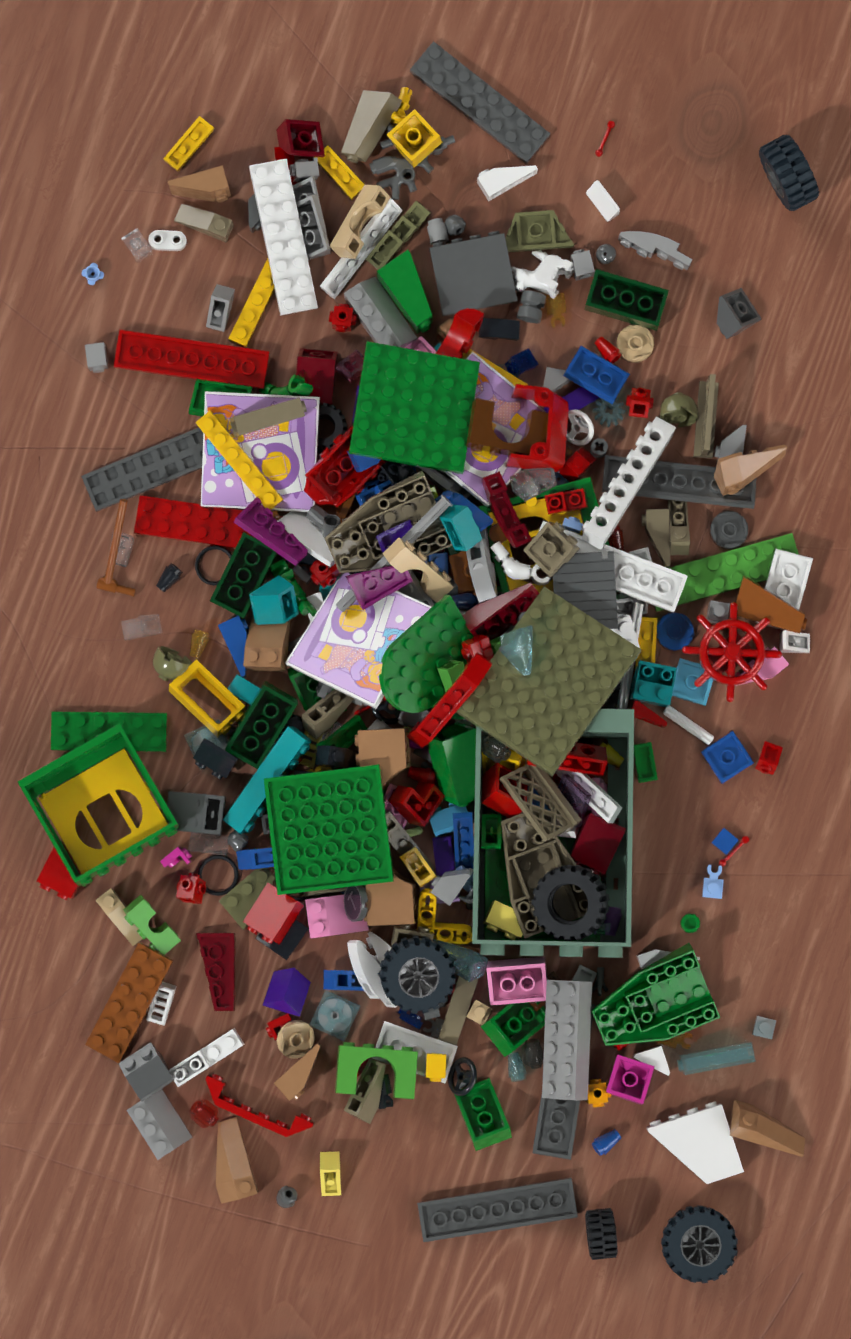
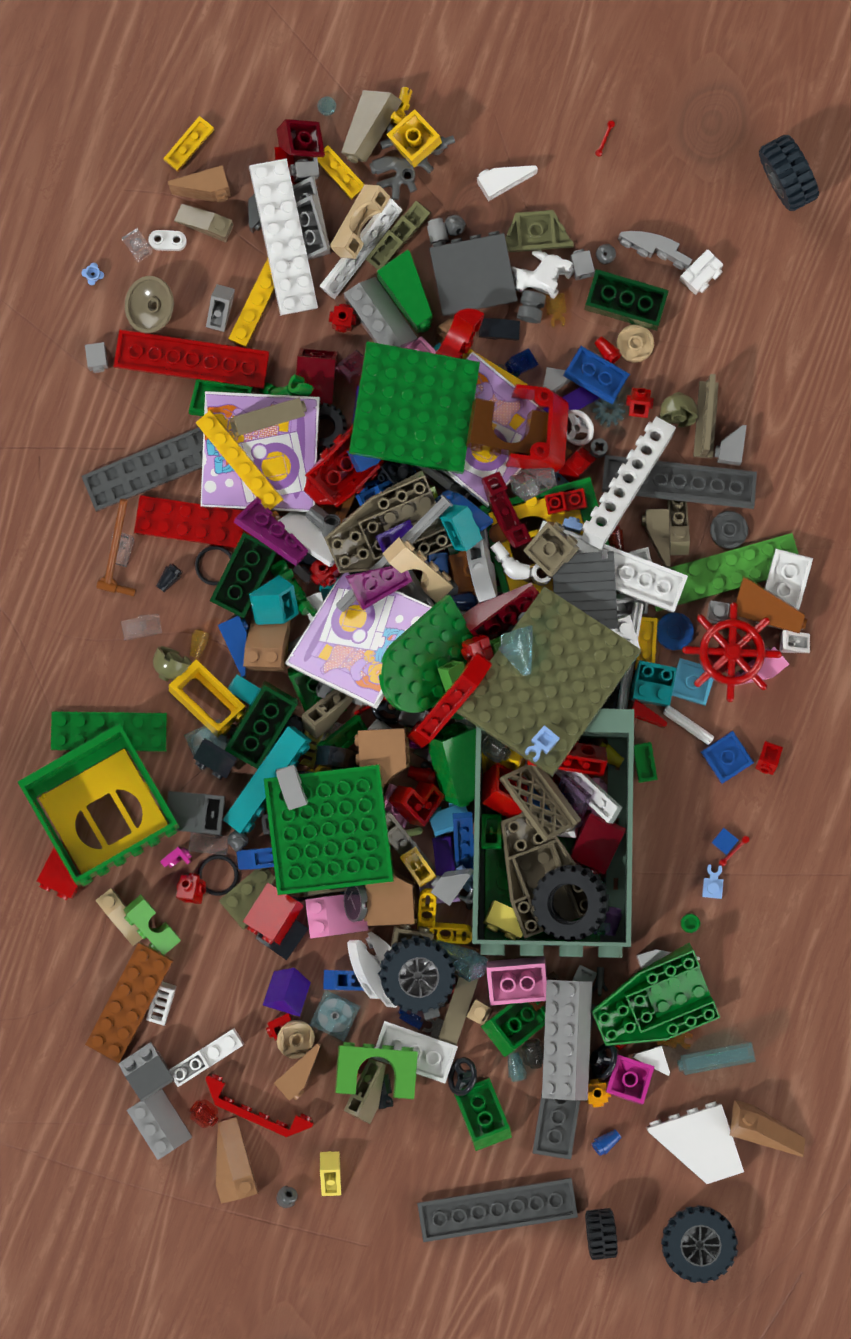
dark red wing [196,933,236,1011] -> none
dark grey plate [410,41,550,164] -> none
yellow brick [426,1053,446,1082] -> none
white slope [586,180,620,222] -> none
medium nougat wedge [714,445,787,496] -> none
dark grey slope [717,288,761,339] -> none
light grey plate [752,1016,776,1039] -> none
none -> dark tan dish [125,276,174,333]
none -> light grey slope [276,764,308,810]
none -> clear light blue plate [317,97,336,116]
none -> light blue plate [525,725,560,762]
none -> black piece [589,1043,617,1080]
none -> white brick [680,250,723,295]

